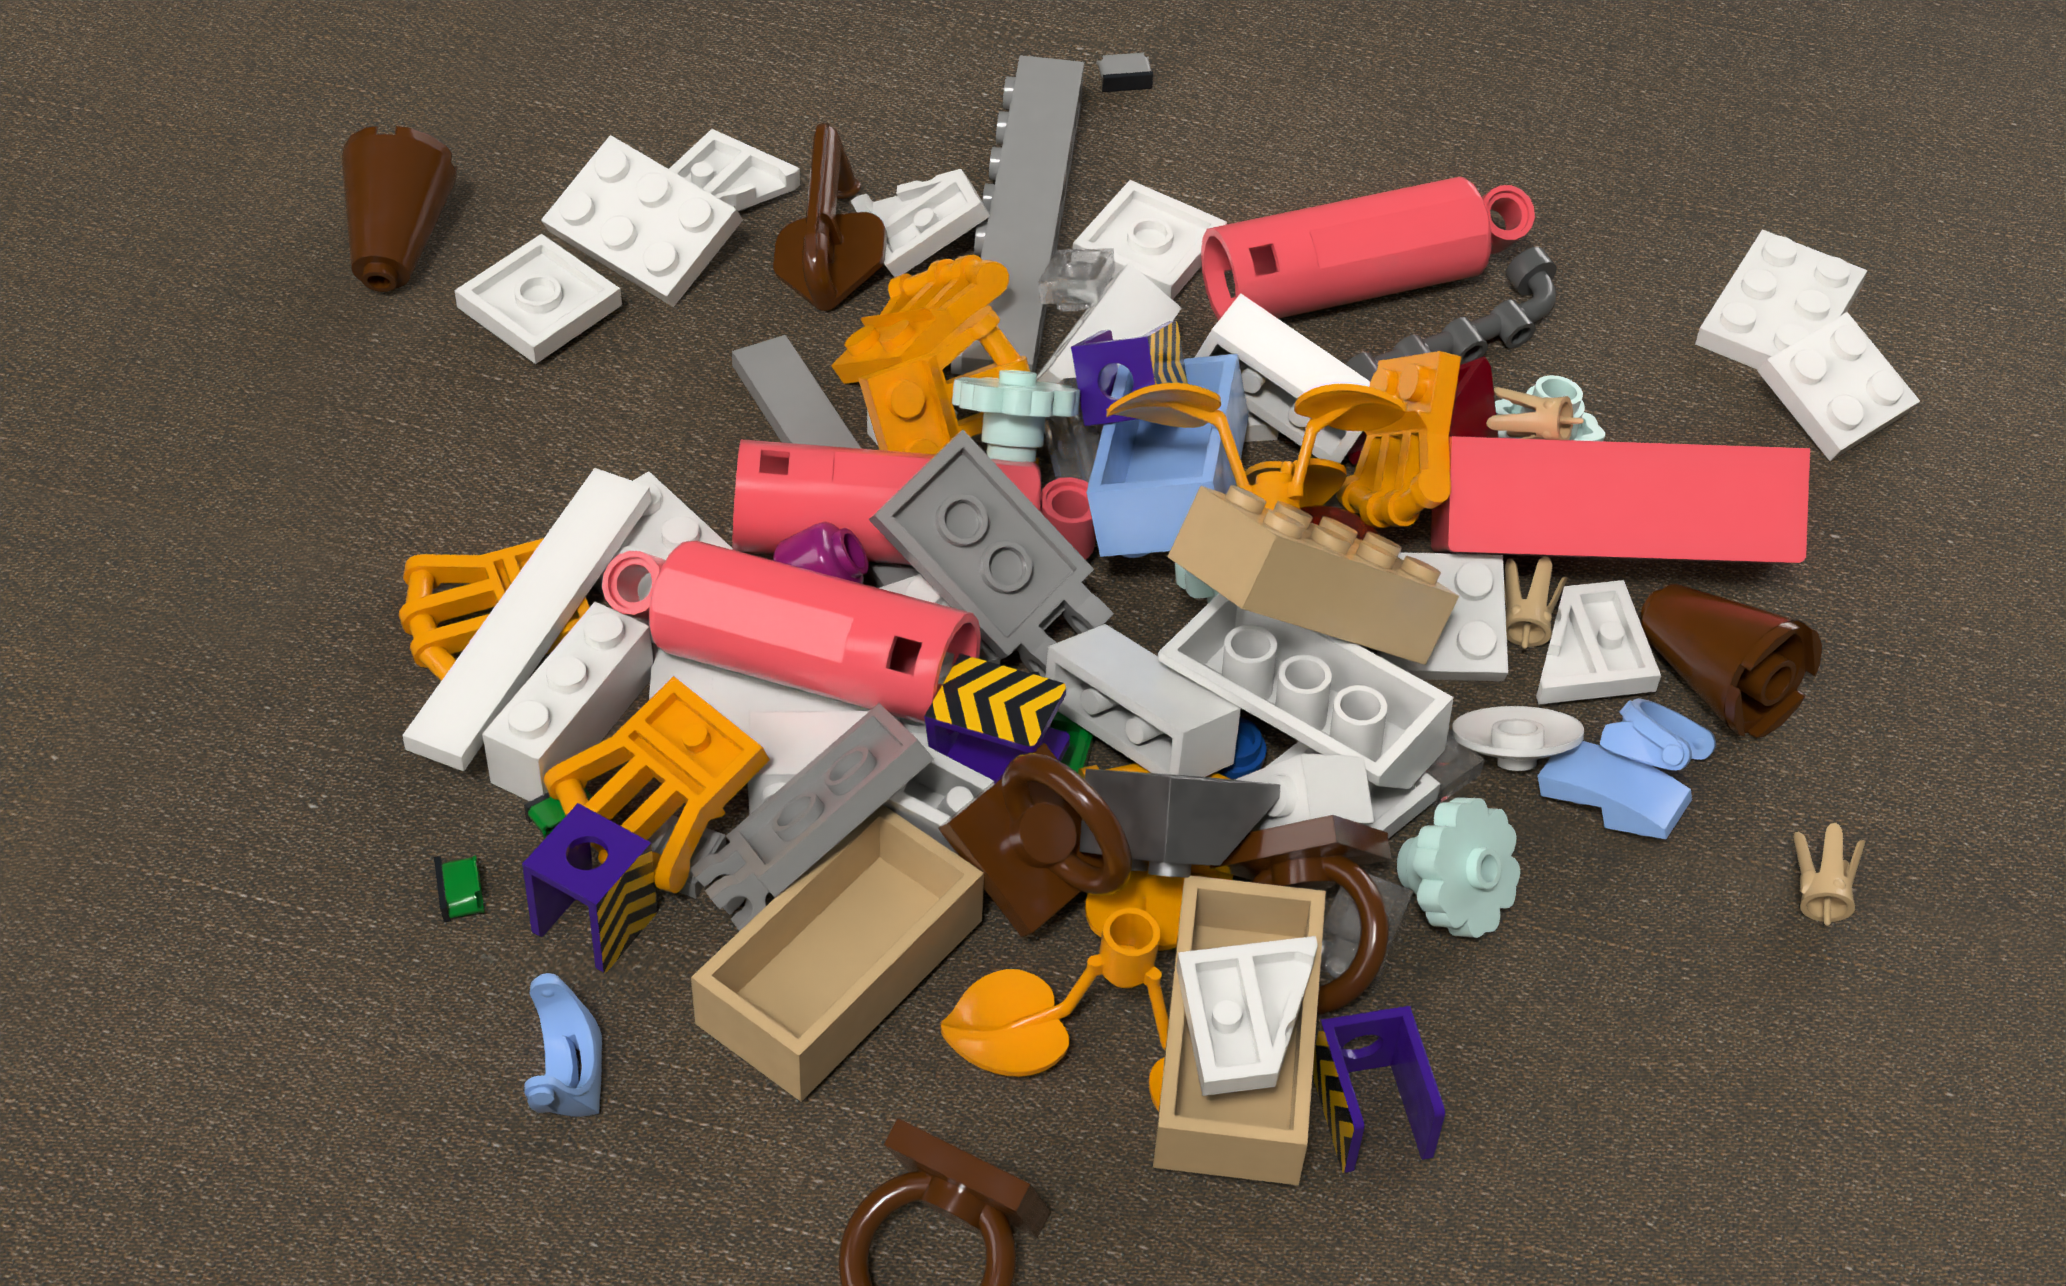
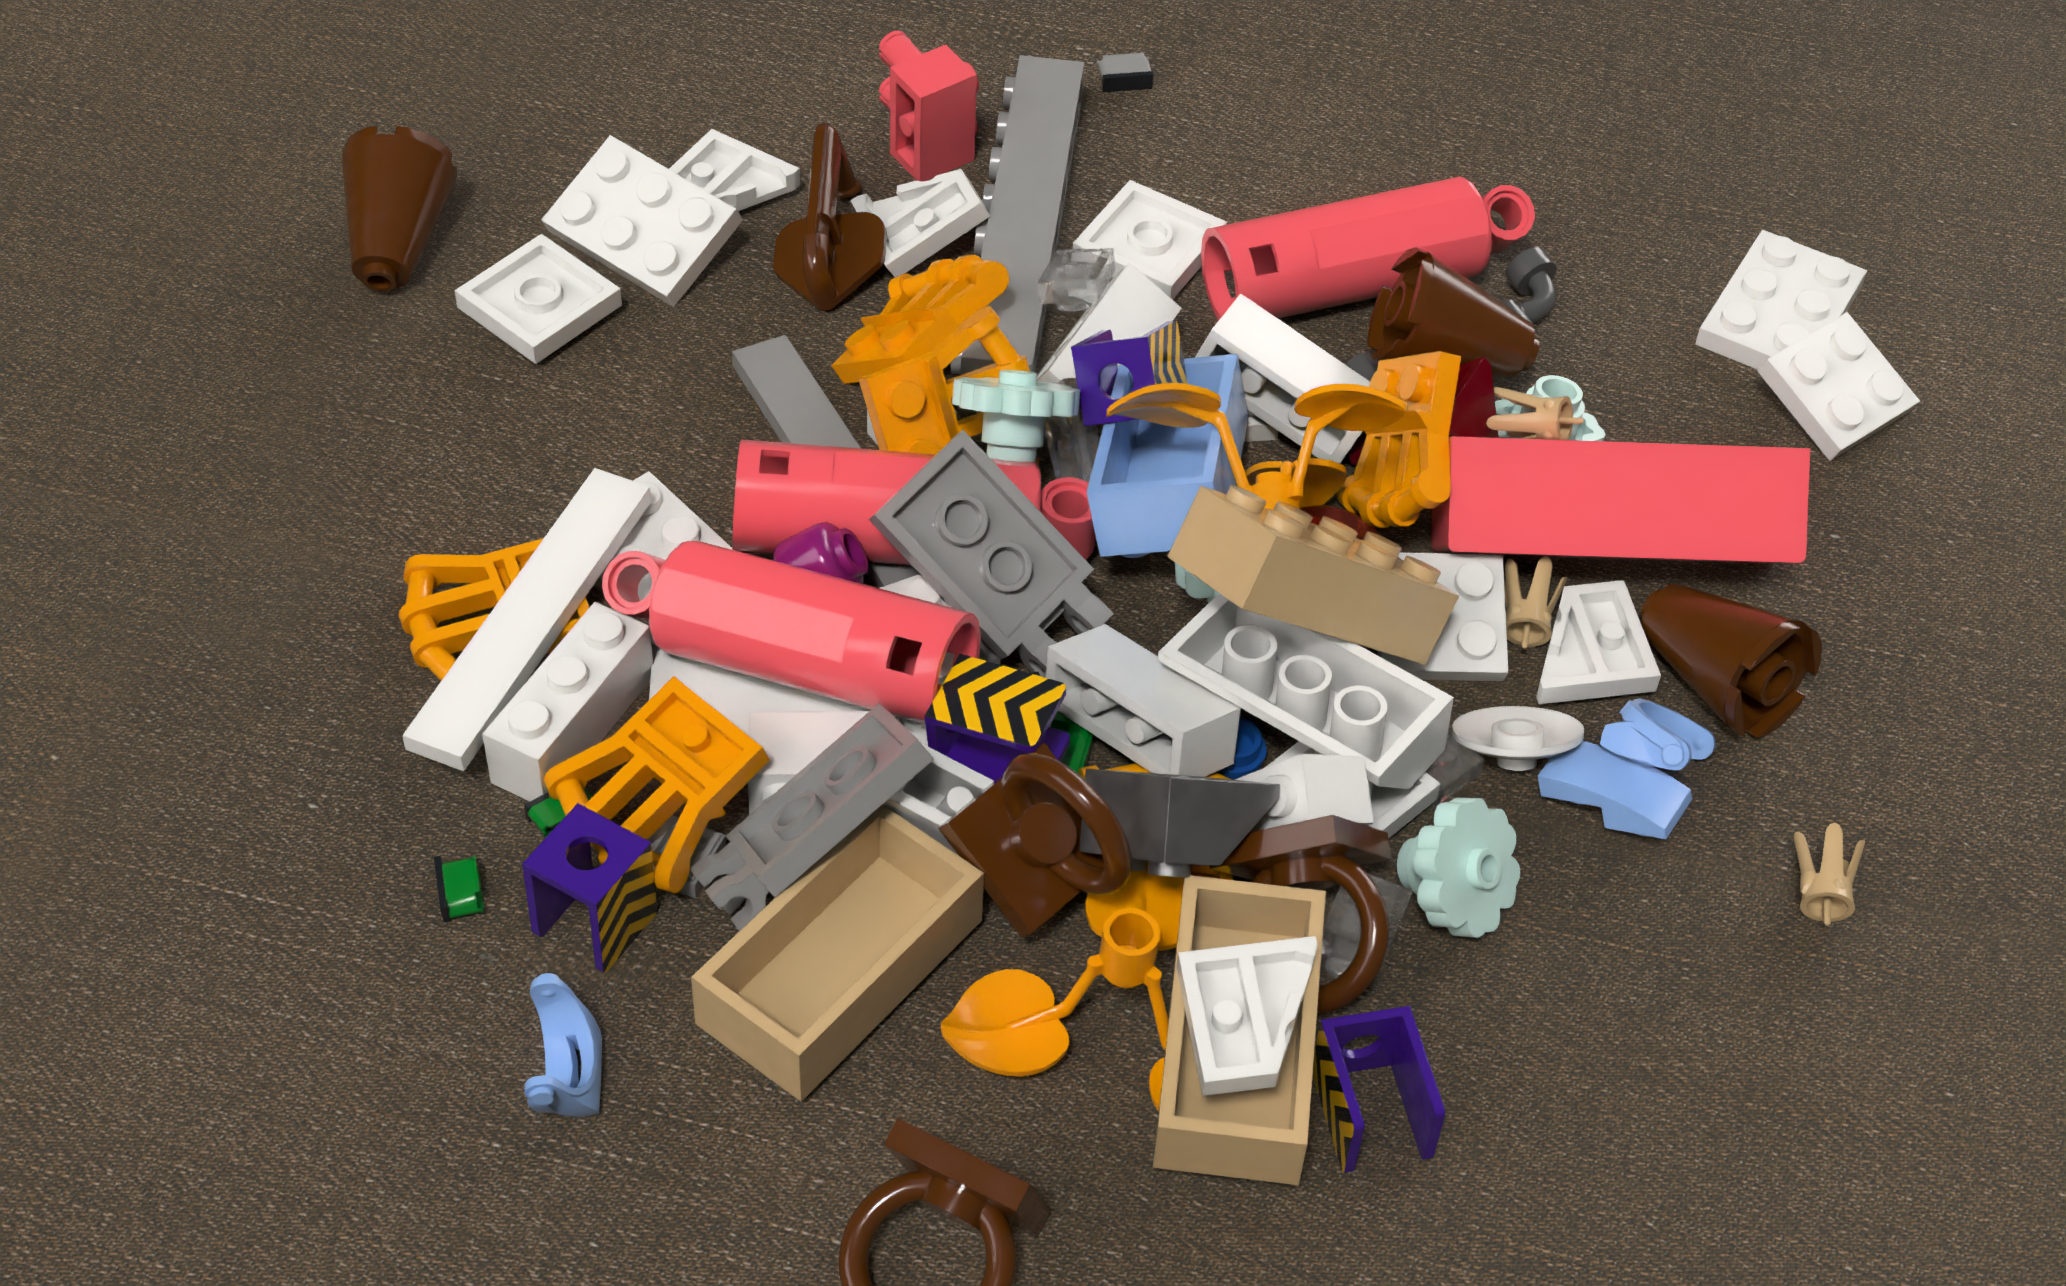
none -> coral brick [879,30,979,182]
none -> reddish brown cone [1367,247,1539,378]

